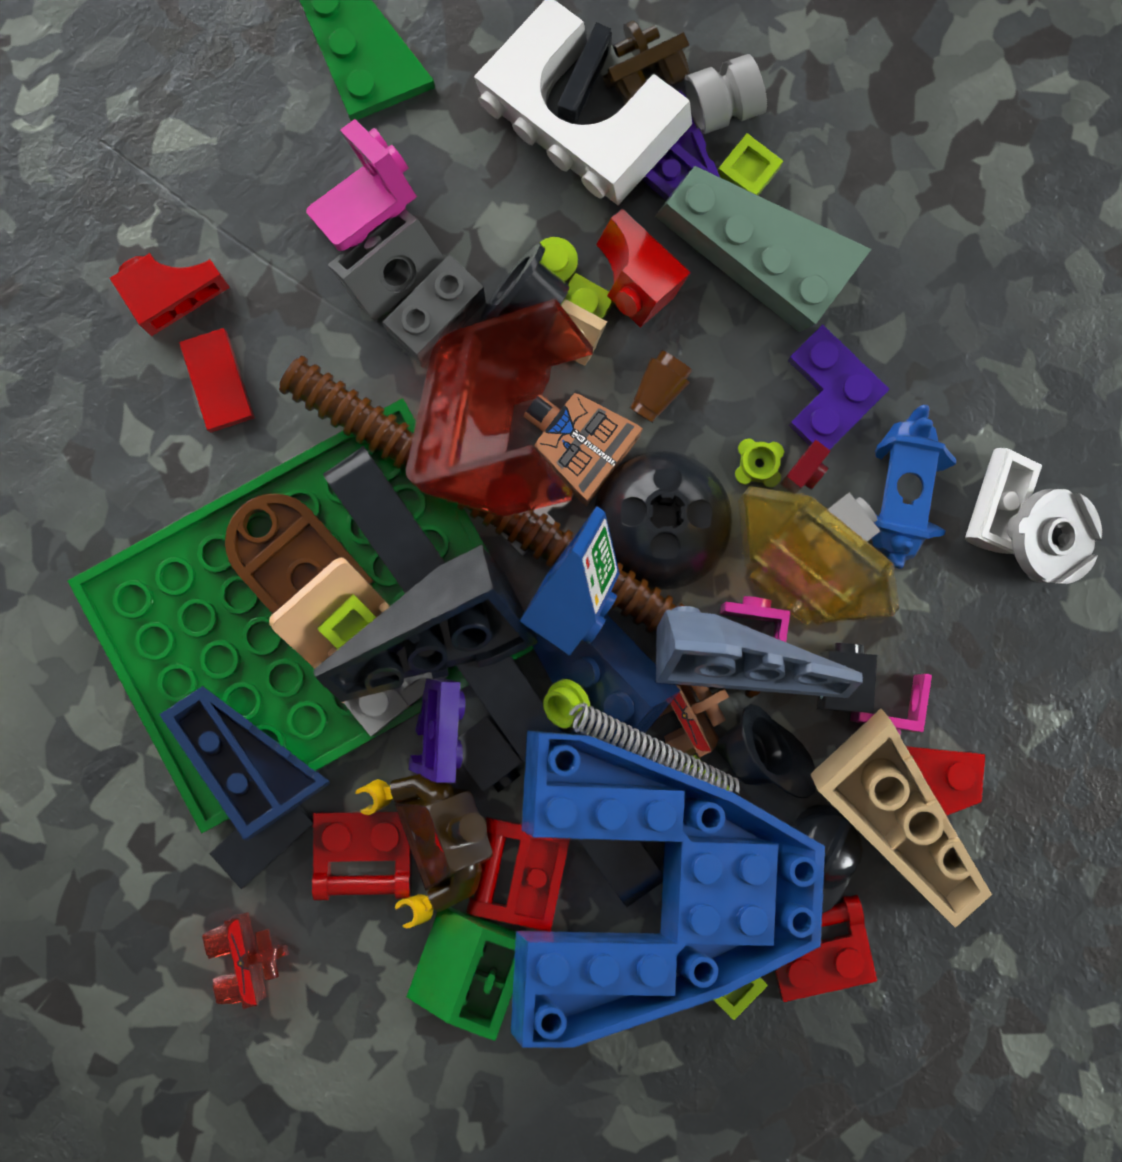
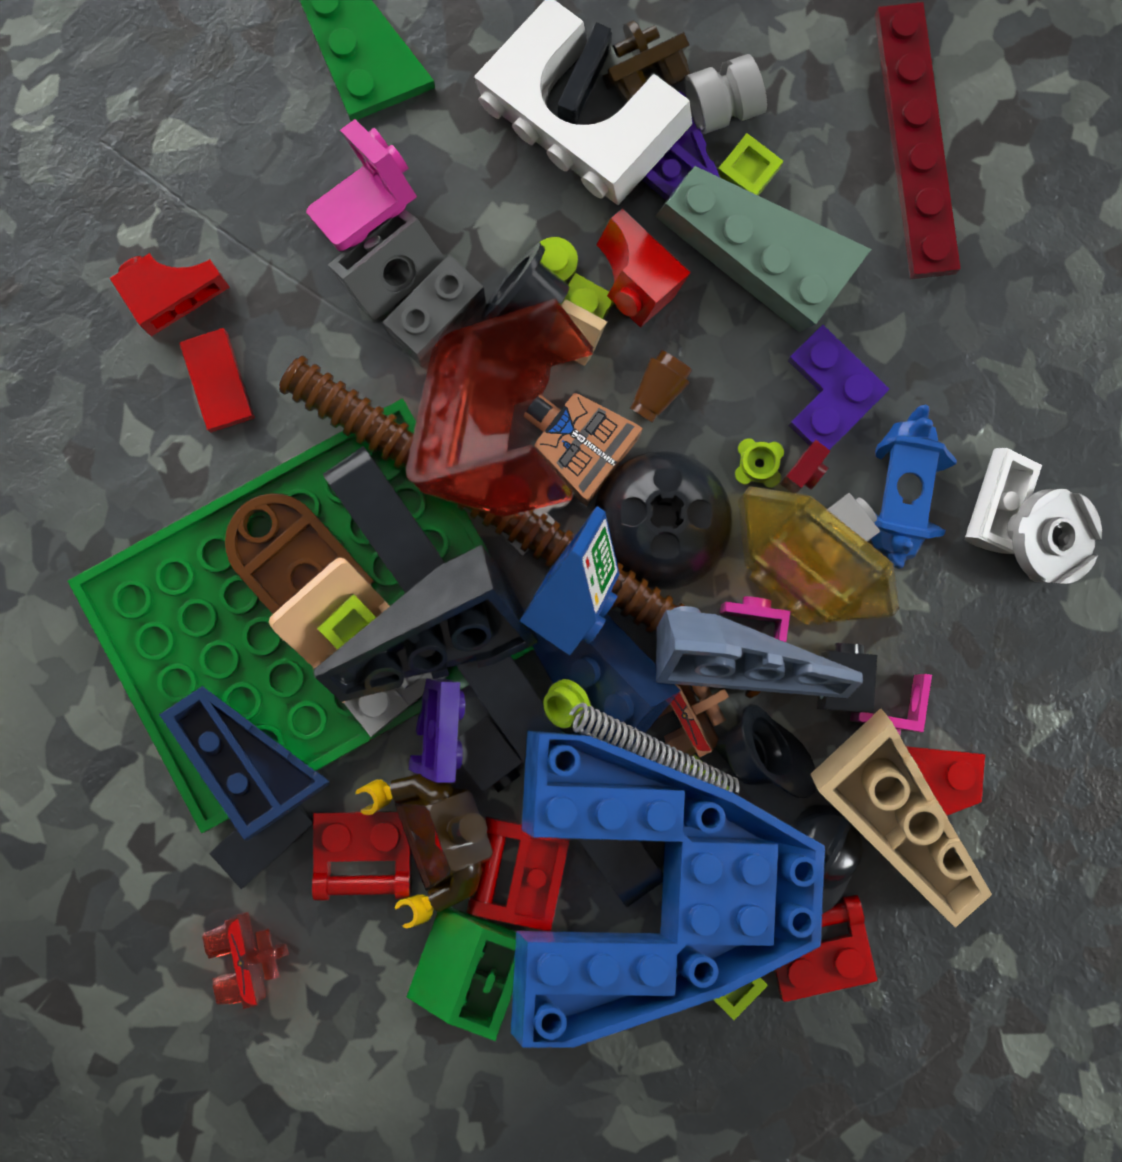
none -> dark red plate [874,2,961,279]

